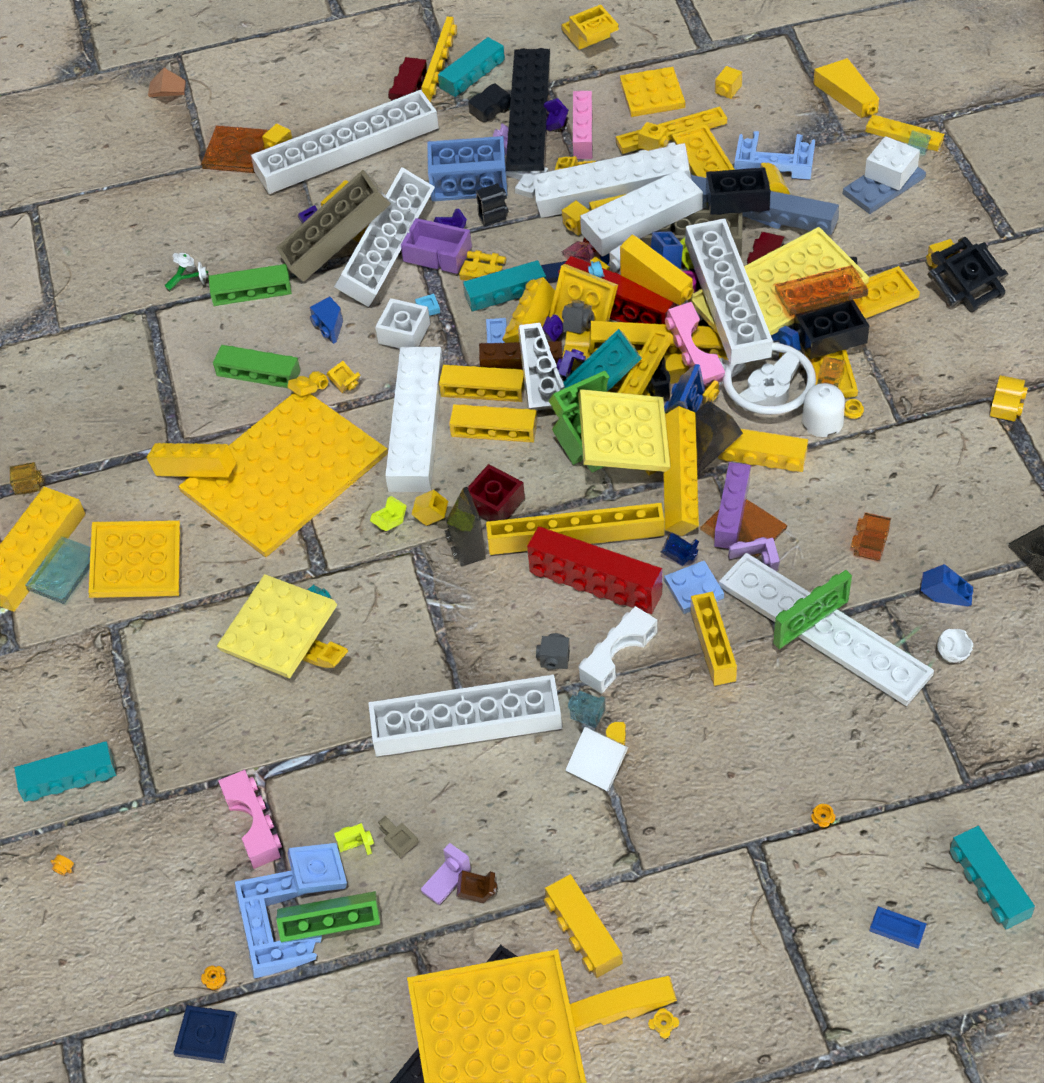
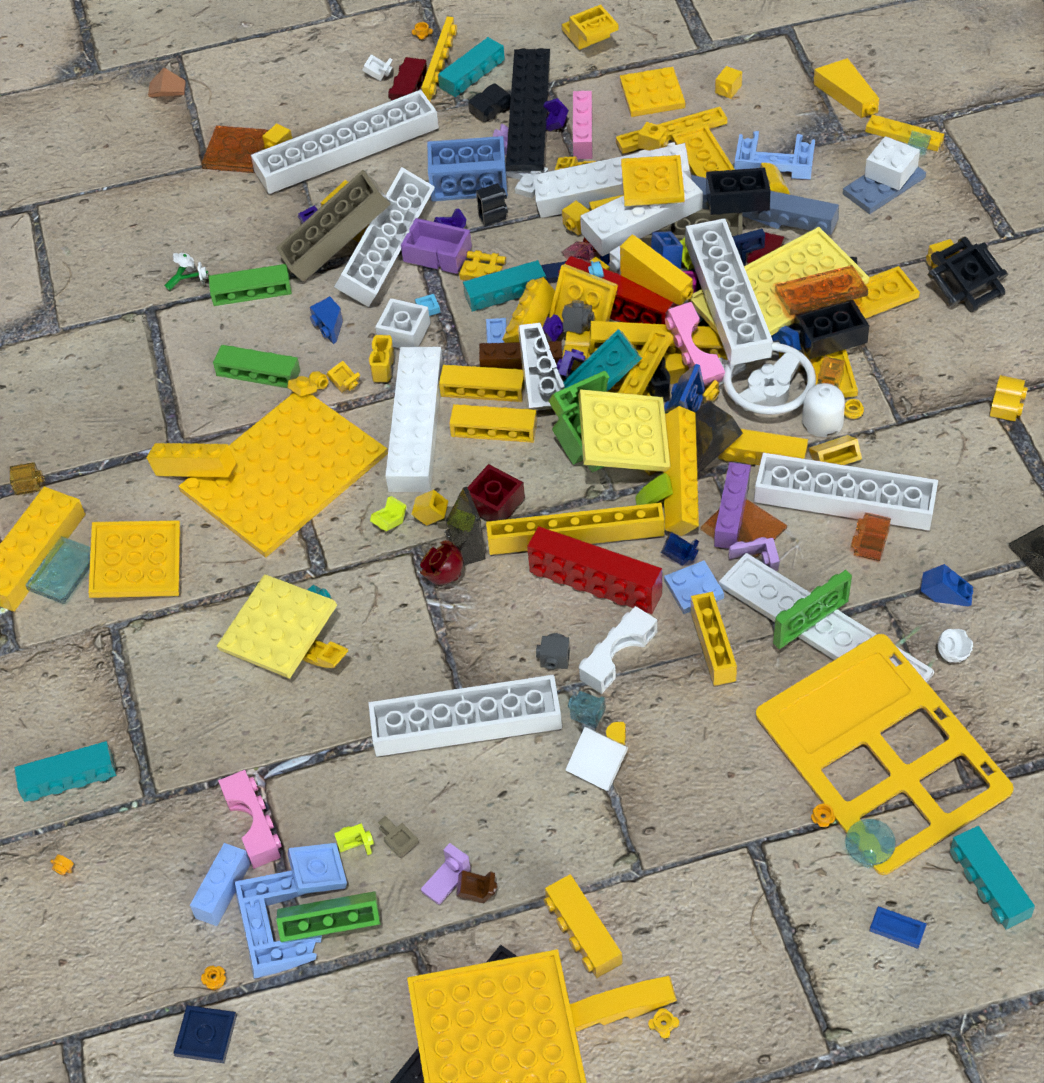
none -> light blue brick [190,843,251,926]
none -> white bracket [362,55,393,81]
none -> yellow brick [369,335,395,382]
none -> light orange plate [412,22,433,39]
none -> dark red cylinder [420,540,464,585]
none -> yellow plate [621,155,685,206]
none -> lime slope [635,473,673,505]
none -> dark blue plate [732,228,765,266]
none -> white brick [754,453,938,531]
none -> yellow door [756,634,1014,875]
none -> yellow brick [809,435,862,465]
none -> clear light blue dish [845,819,896,868]

